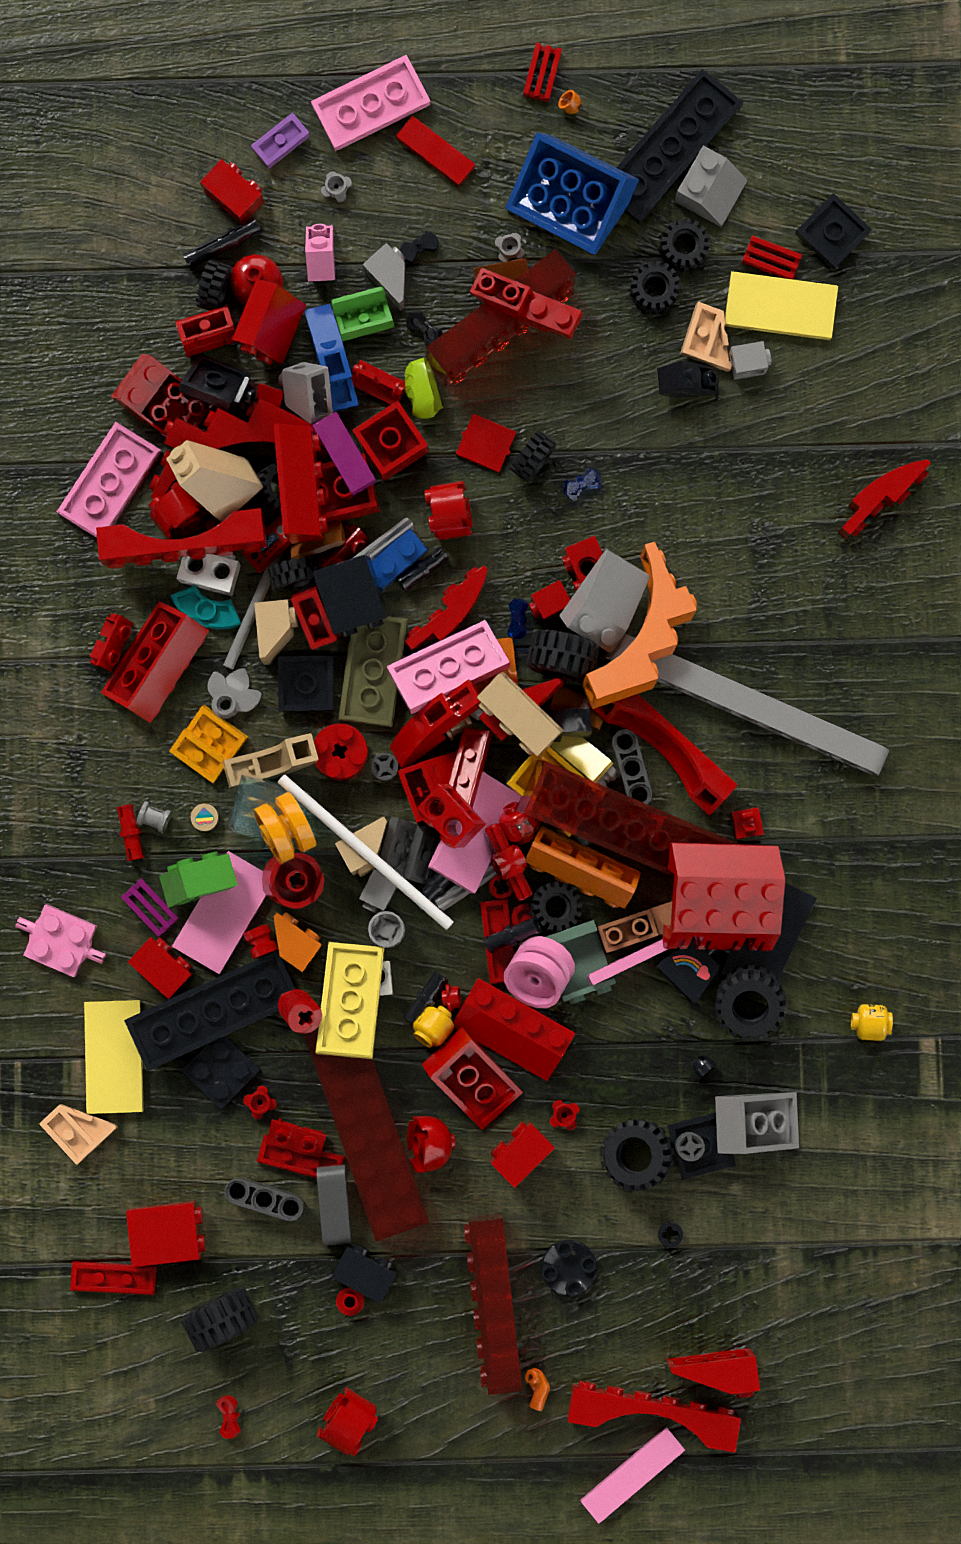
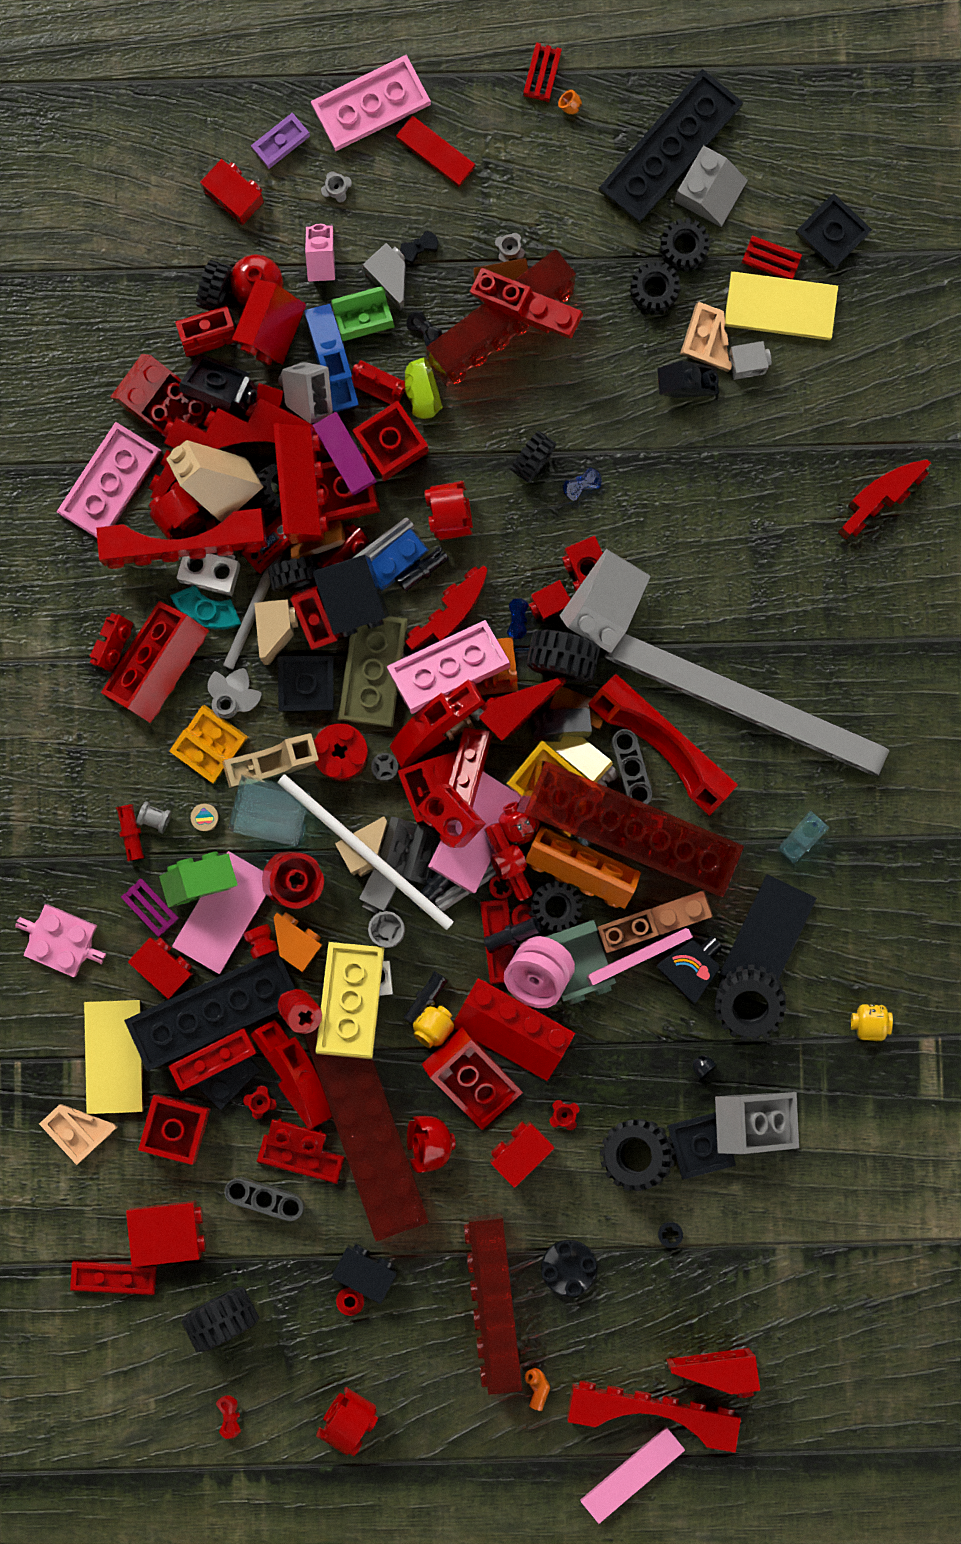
black pin [182,217,262,270] -> none
light orange wheel [253,792,316,864] -> none
dark grey beam [317,1165,352,1246] -> none
red plate [442,984,461,1012] -> none
red piece [456,414,517,473] -> none
tan brick [477,672,564,756] -> none
blue slope [505,133,639,255] -> none
orange arch [582,542,697,709] -> none
red slope [663,842,785,951] -> none
dark grey wheel [675,1132,705,1161] -> none
red tile [731,807,764,840] -> none
none -> red brick [138,1094,211,1165]
none -> red plate [168,1028,257,1091]
none -> red slope [251,1020,332,1130]
none -> clear light blue leg [777,810,829,864]

